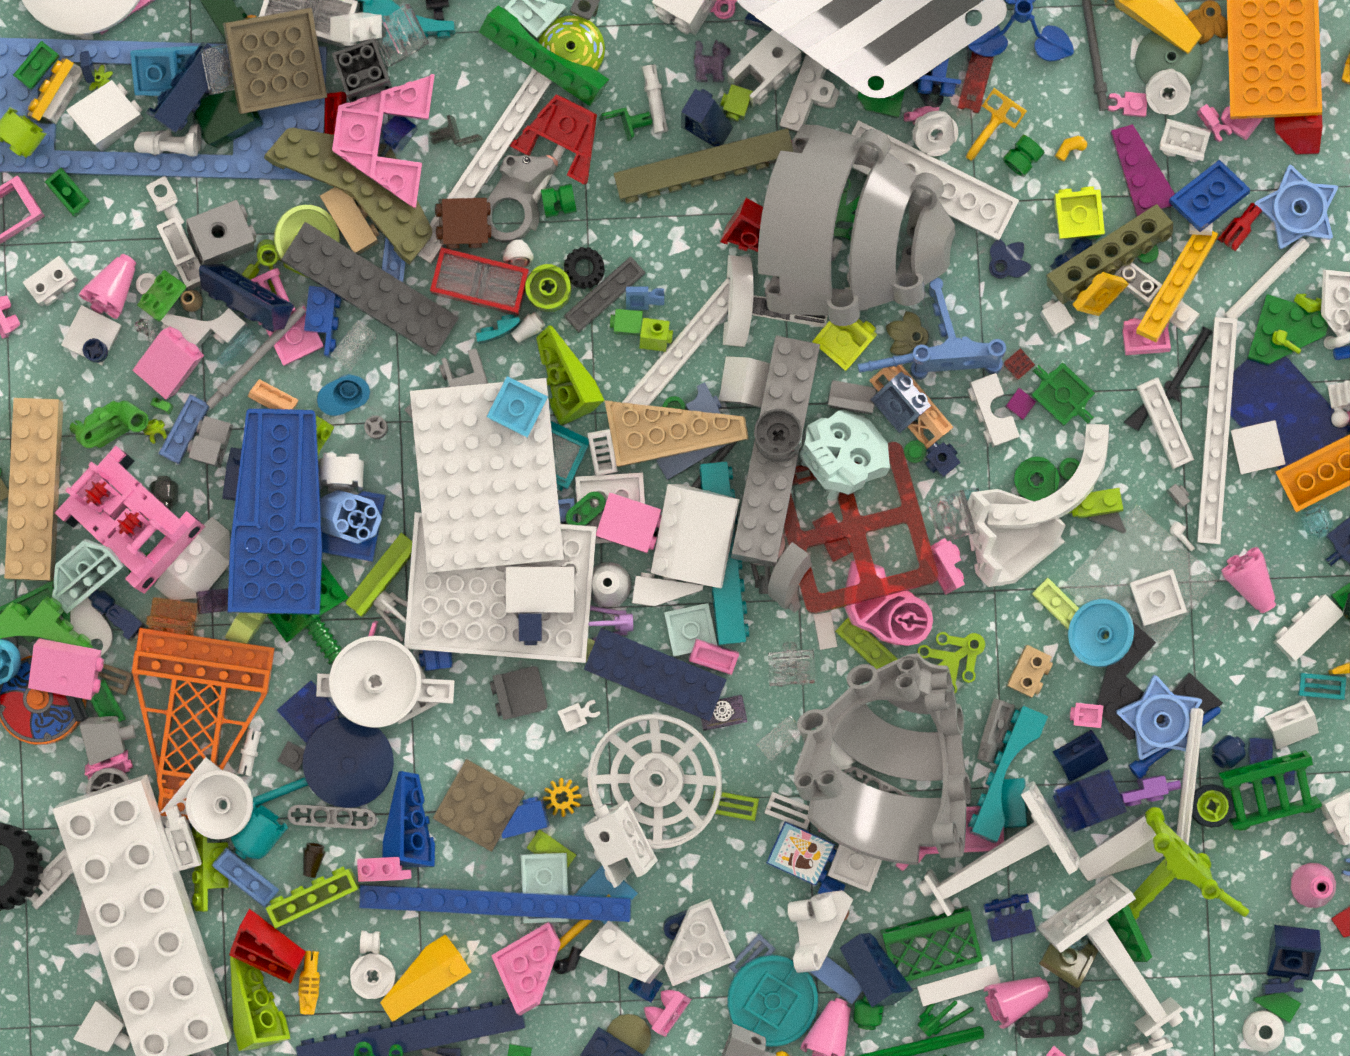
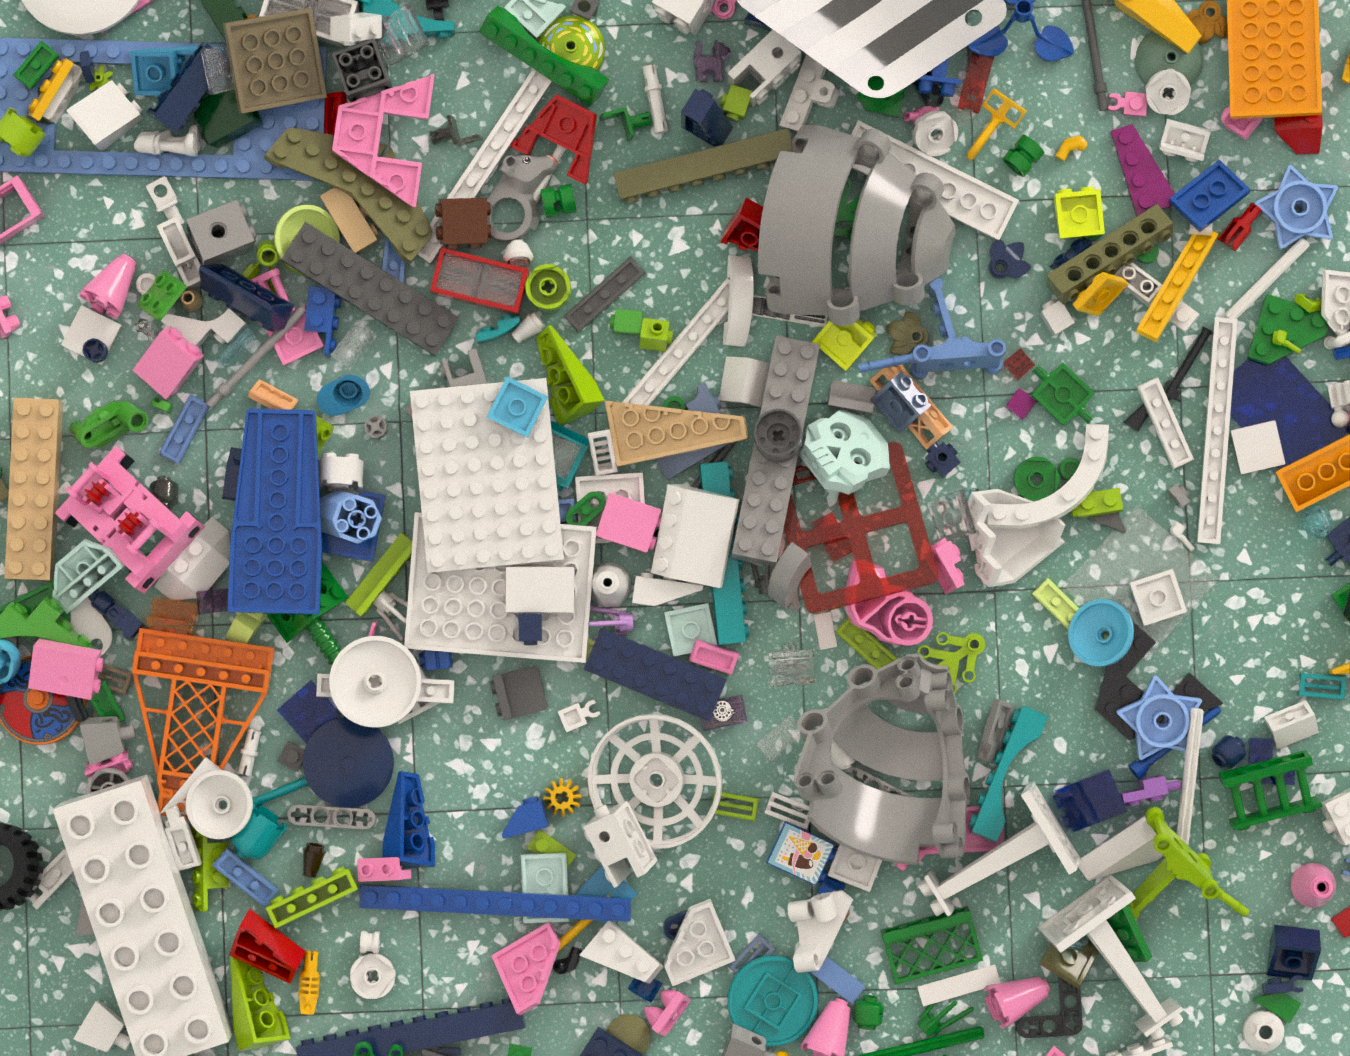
white brick [23,256,78,307] -> none
green slope [44,167,90,217] -> none
lime plate [143,419,167,444] -> none
light grey brick [187,416,233,468] -> none
clear blue slope [380,116,418,151] -> none
yellow wedge [380,934,471,1022] -> none
dark tan plate [433,759,525,852] -> none
black tyre [564,247,605,289] -> none
medium blue plate [626,287,664,310] -> none
white tile [831,237,842,261] -> none
dark blue wedge [840,933,914,1007] -> none
green plate [904,440,926,463] -> none
white arch [967,373,1020,448] -> none
clear blue plate [983,893,1036,942] -> none
teal slope [1002,778,1027,828] -> none
tan brick [1006,645,1053,698] -> none
dark blue panel [1053,730,1108,782] -> none
bright pink bracket [1070,703,1103,728] -> none
bright pink bracket [1122,318,1171,355] -> none
wheel [1192,784,1234,828] -> none
bright pink plate [1197,104,1232,143] -> none
bright pink cone [1221,547,1276,613] -> none
white brick [1273,594,1344,661] -> none

